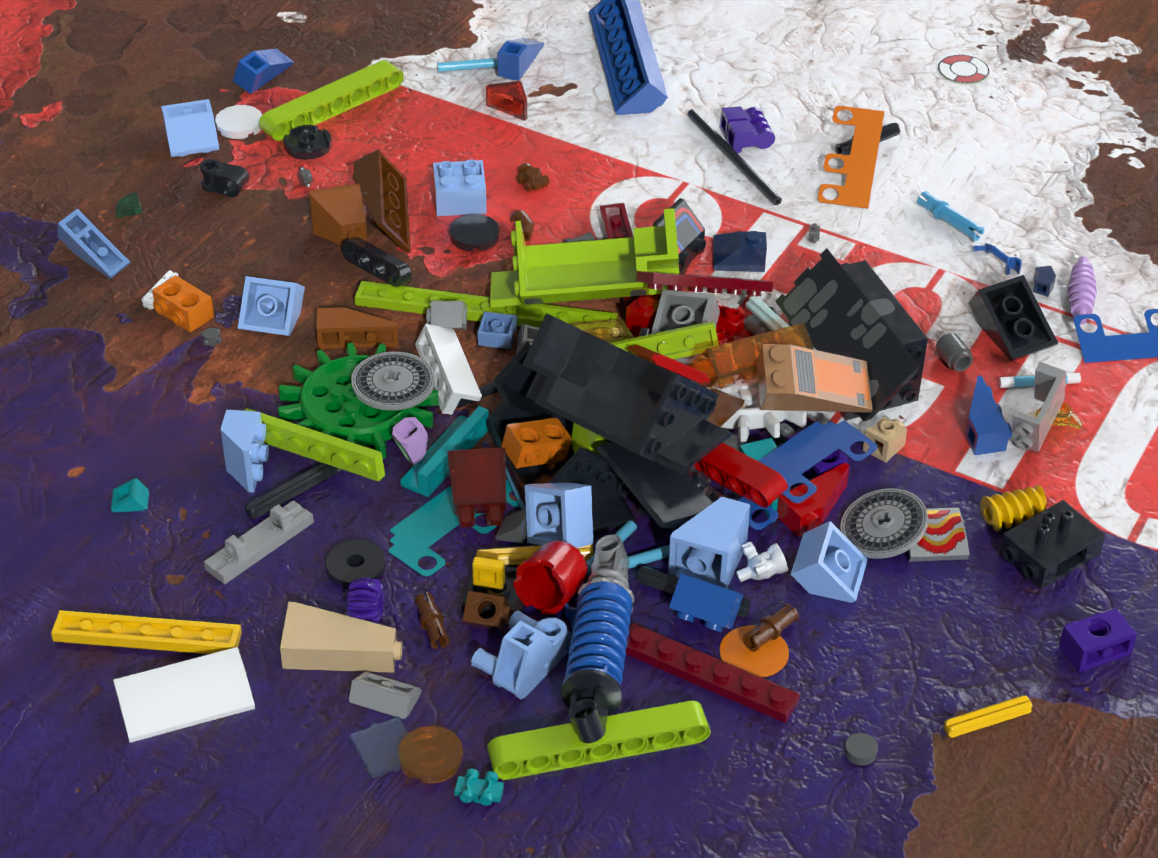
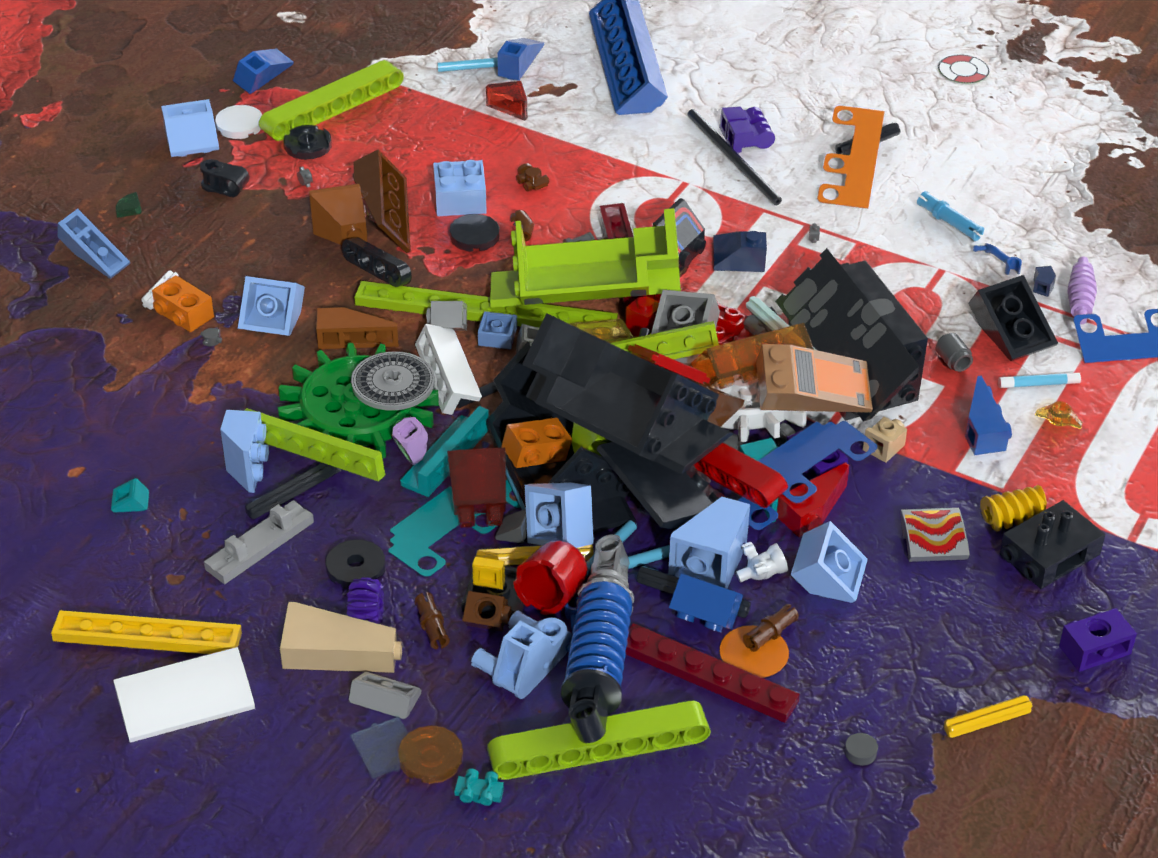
dark red plate [636,271,773,296] -> none
piece [840,488,928,559] -> none
light grey panel [1012,362,1066,452] -> none

